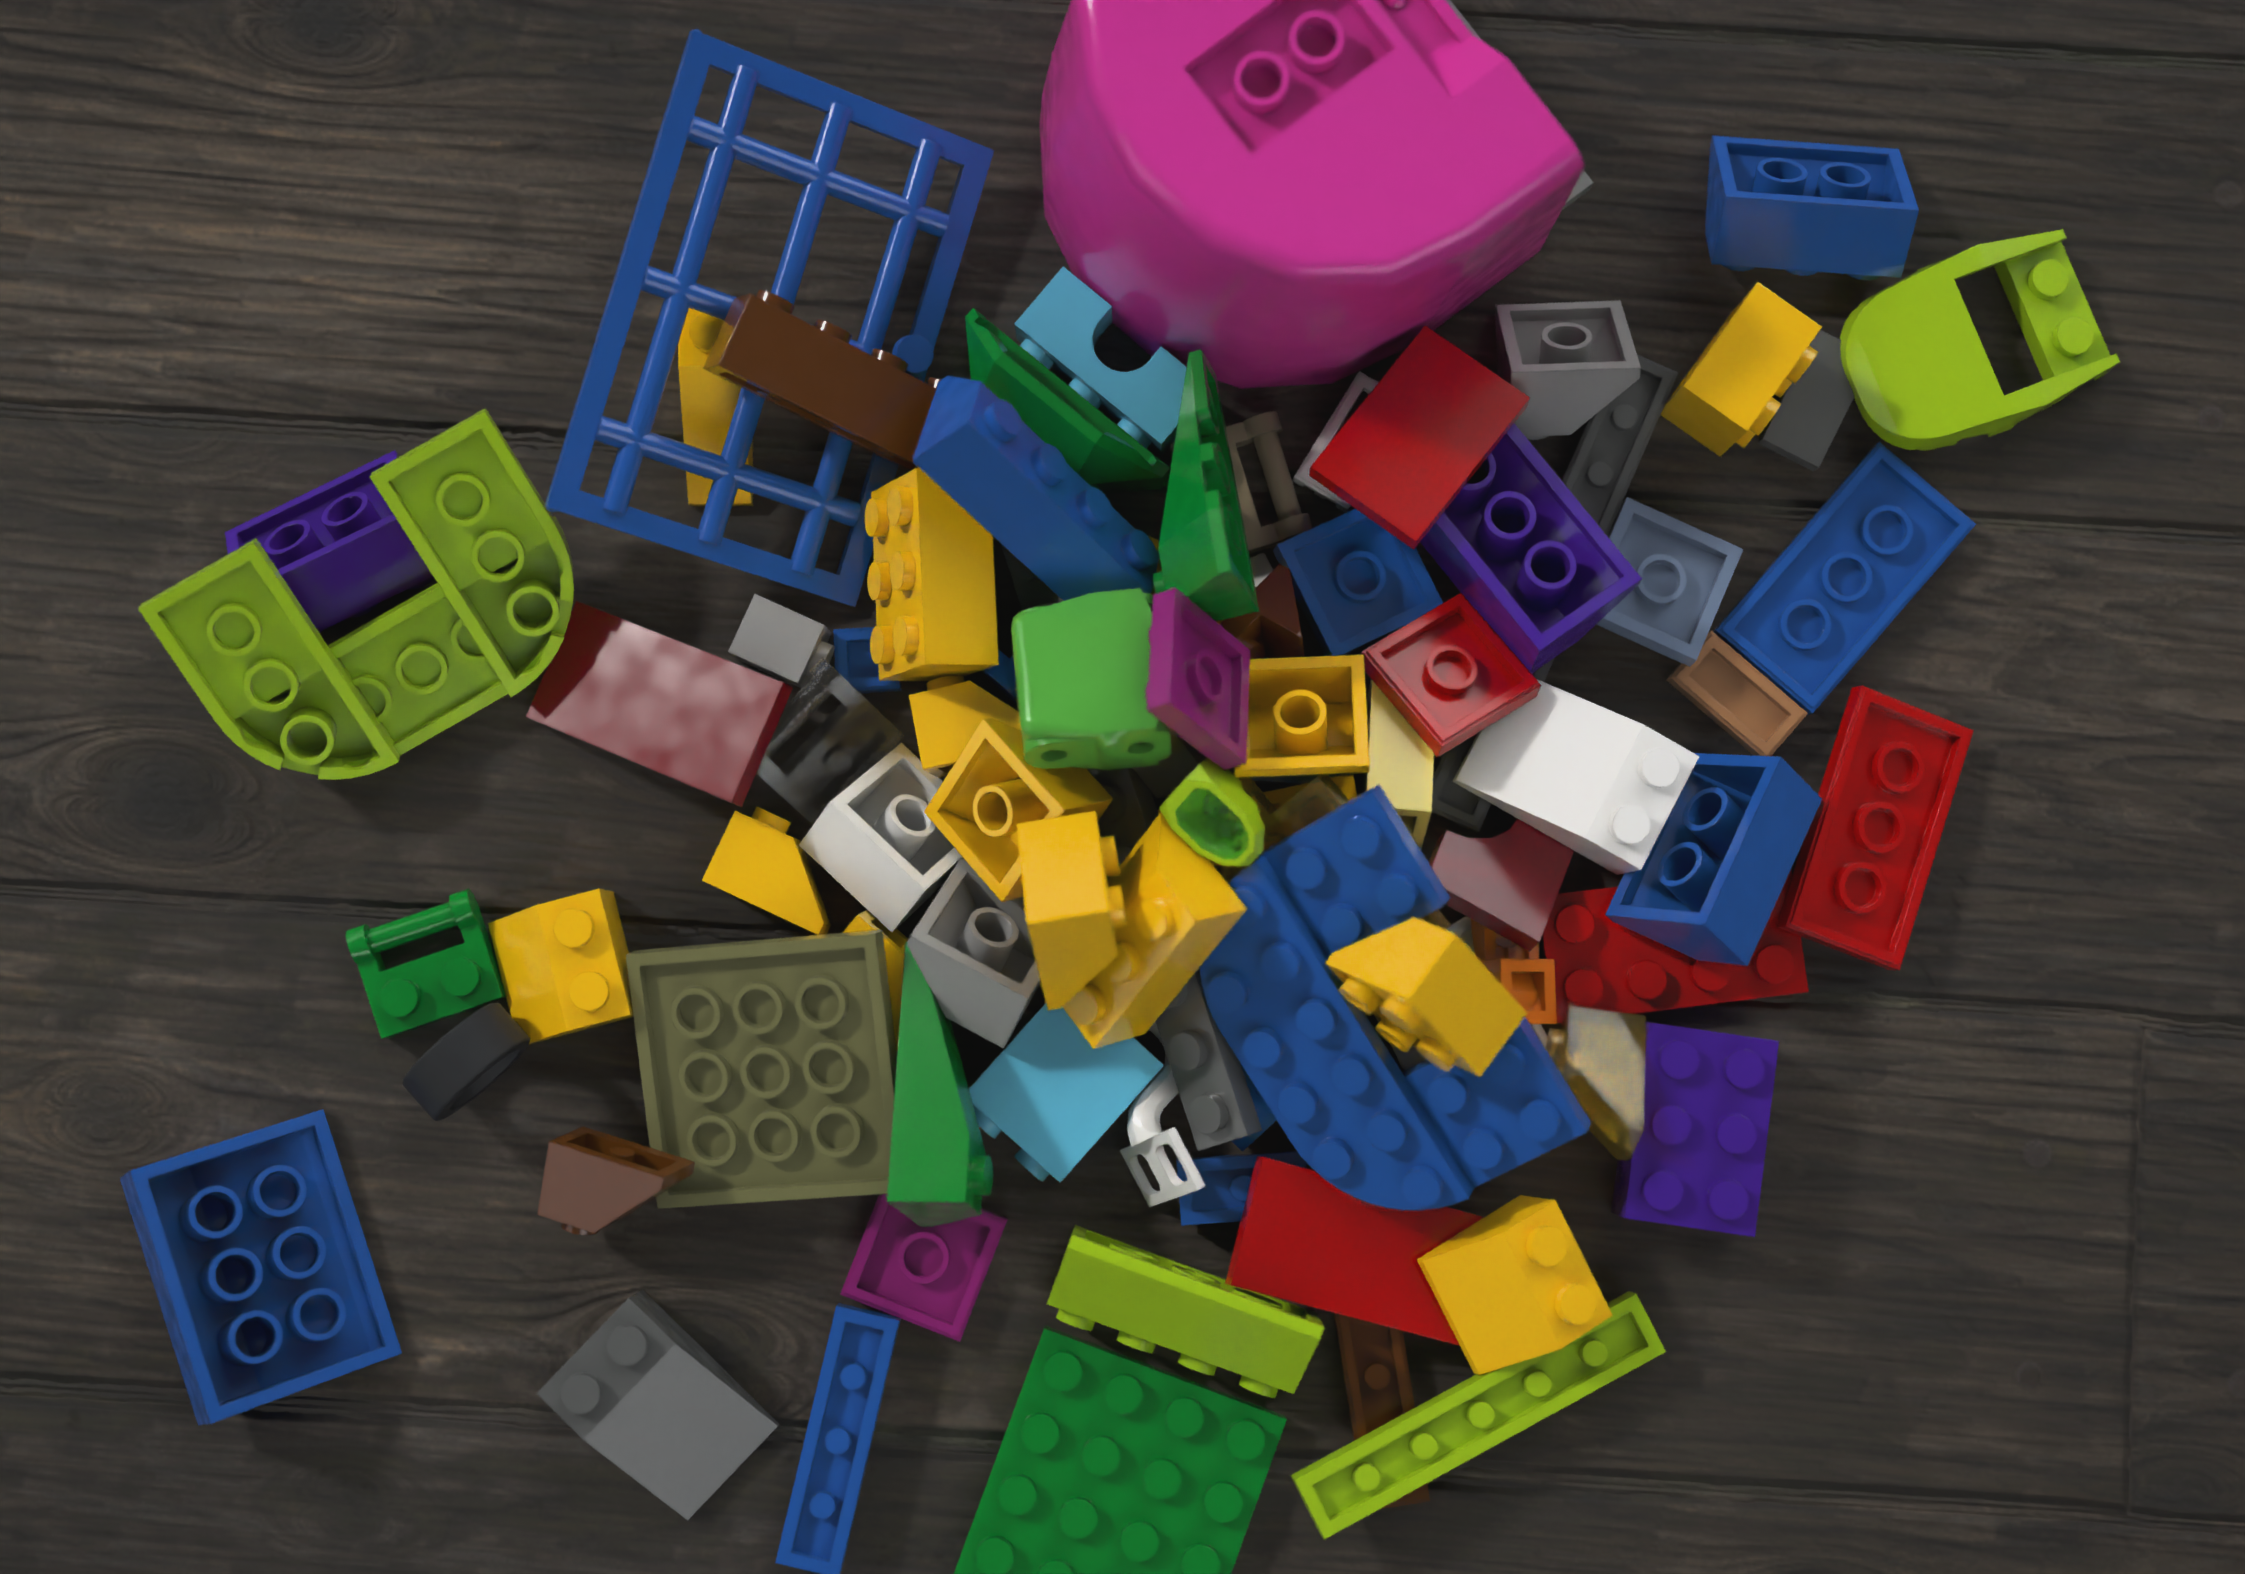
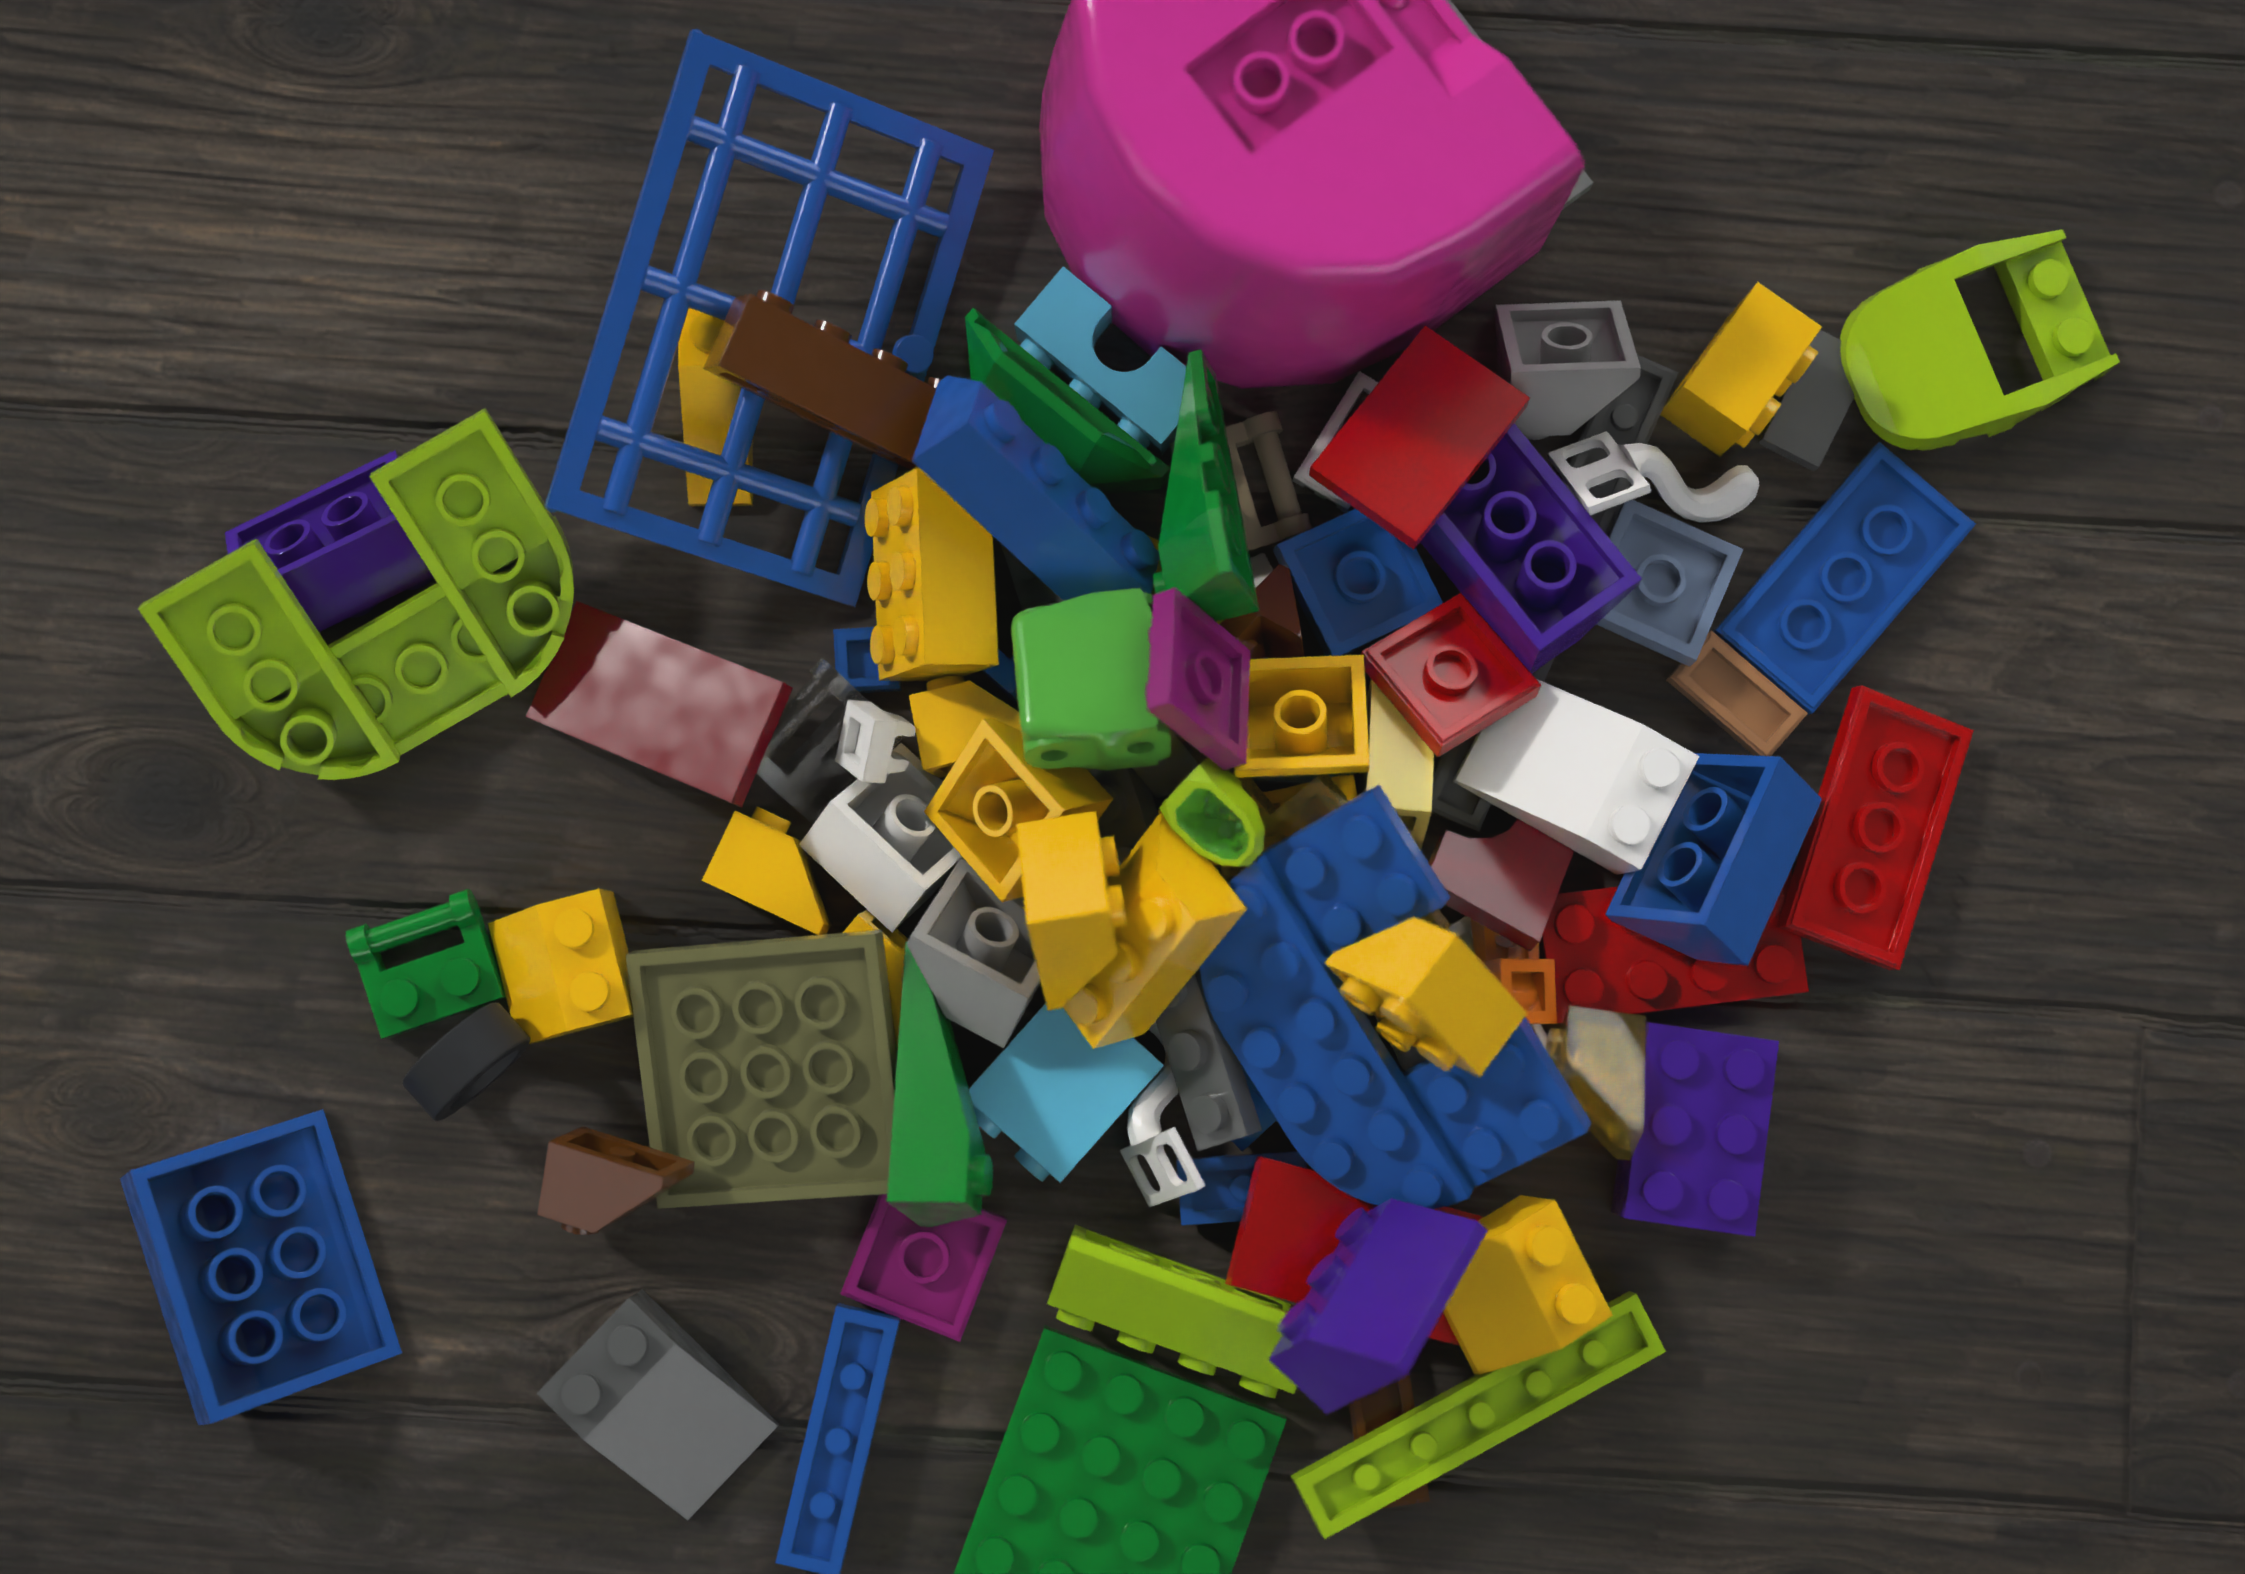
light grey brick [728,594,835,690] -> none
blue slope [1705,136,1919,280] -> none
none -> white tile [835,700,916,783]
none -> dark purple slope [1268,1198,1488,1414]
none -> white piece [1548,431,1759,523]

